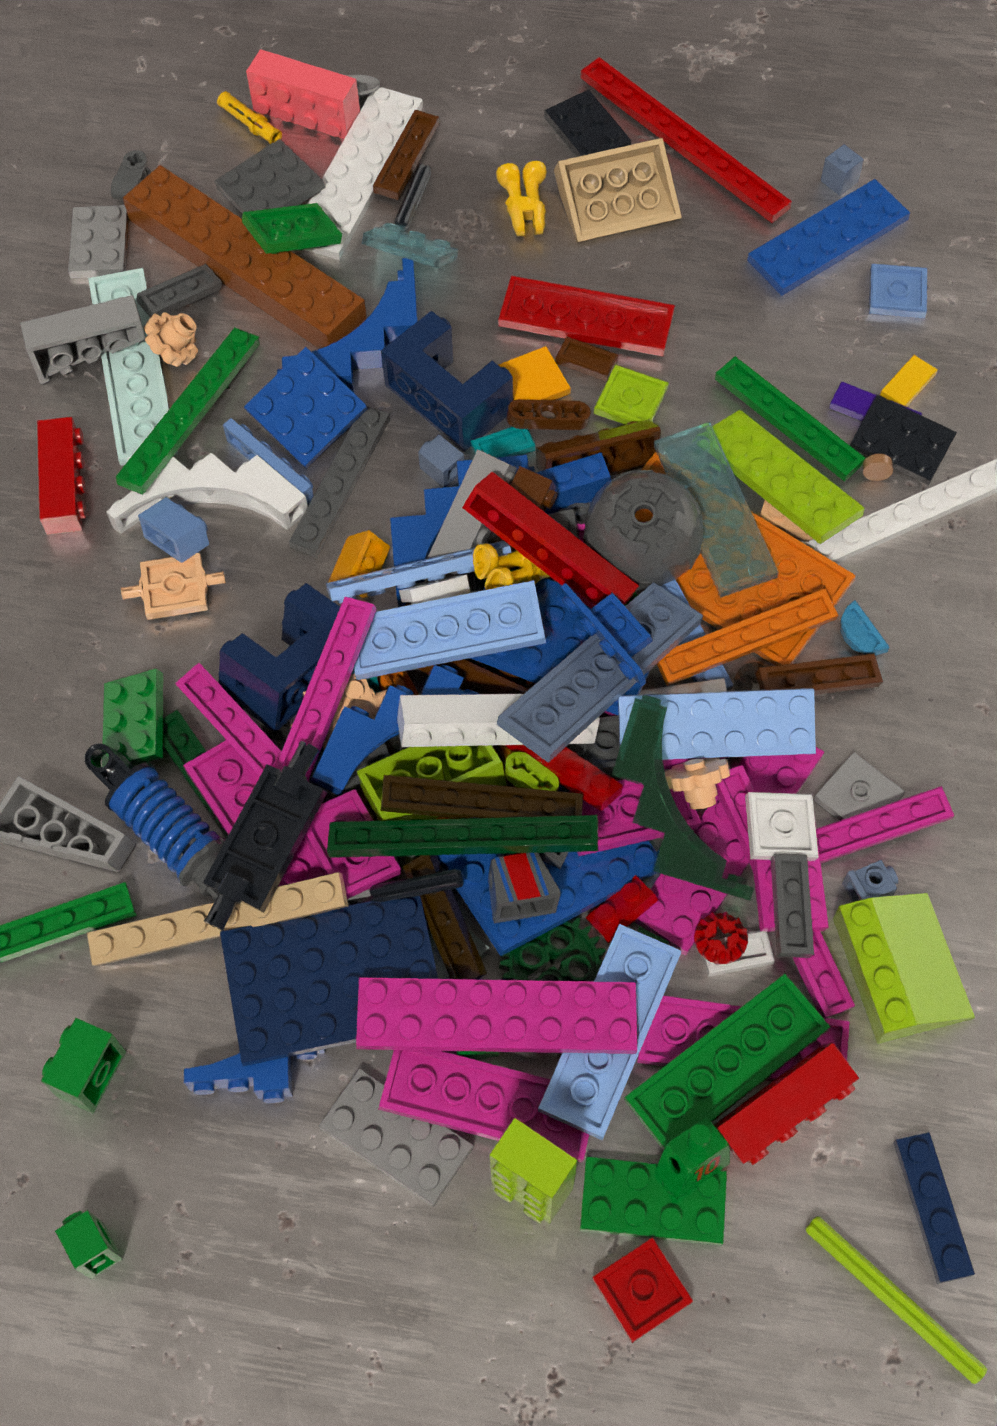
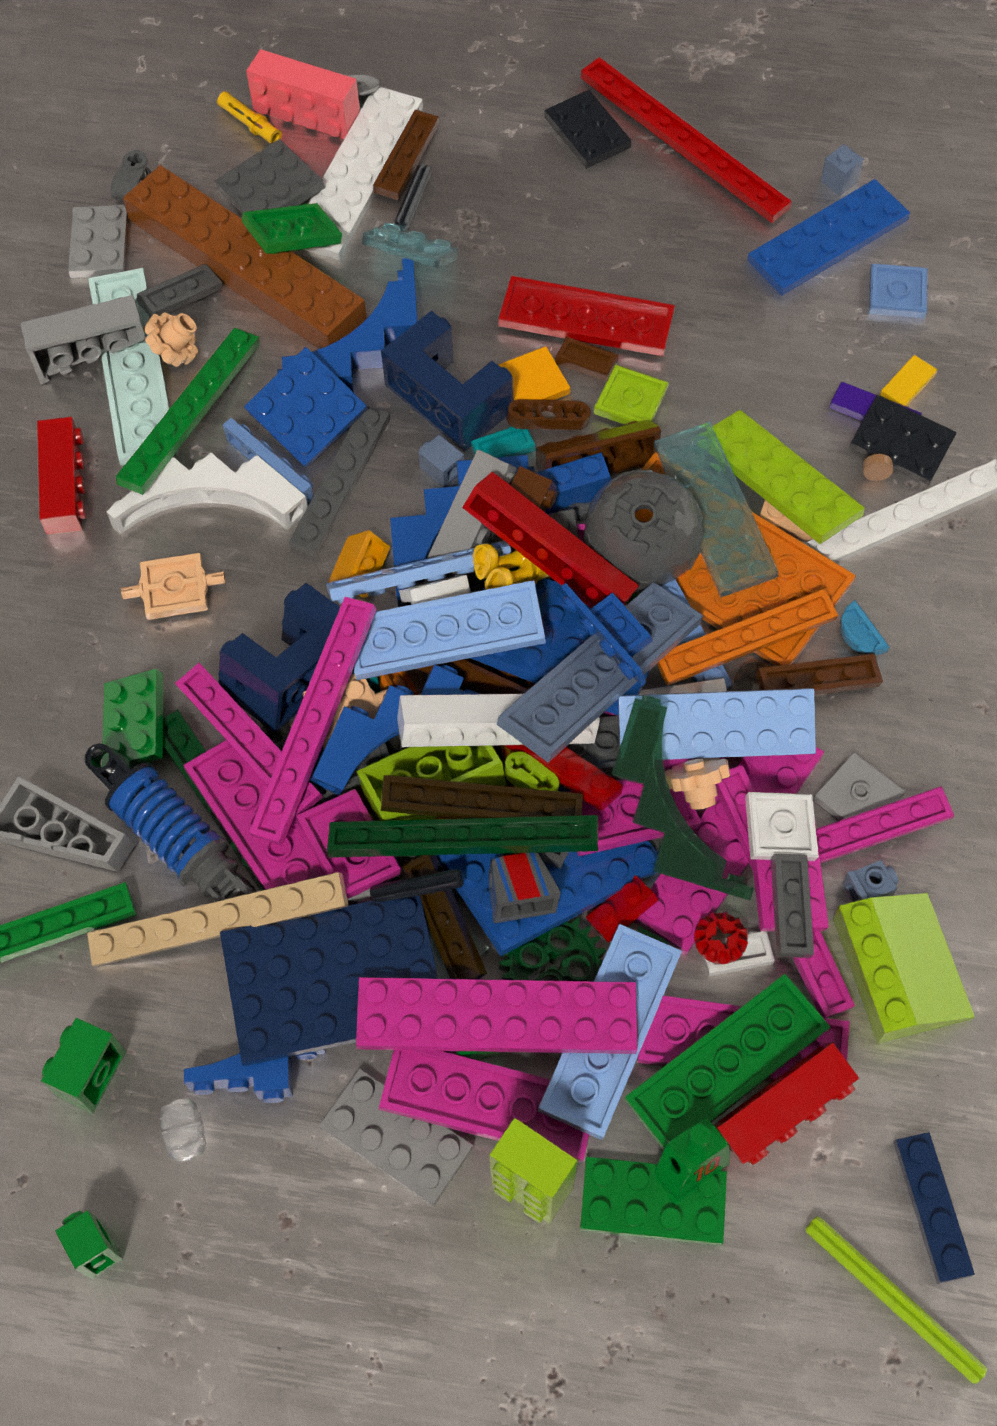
medium blue brick [138,497,209,563] -> none
black plate [203,741,327,931] -> none
yellow piece [496,161,547,236] -> none
tan slope [554,138,682,243] -> none
red plate [592,1237,693,1343] -> none
green plate [715,356,866,482] -> none
none -> clear gear [159,1098,207,1161]

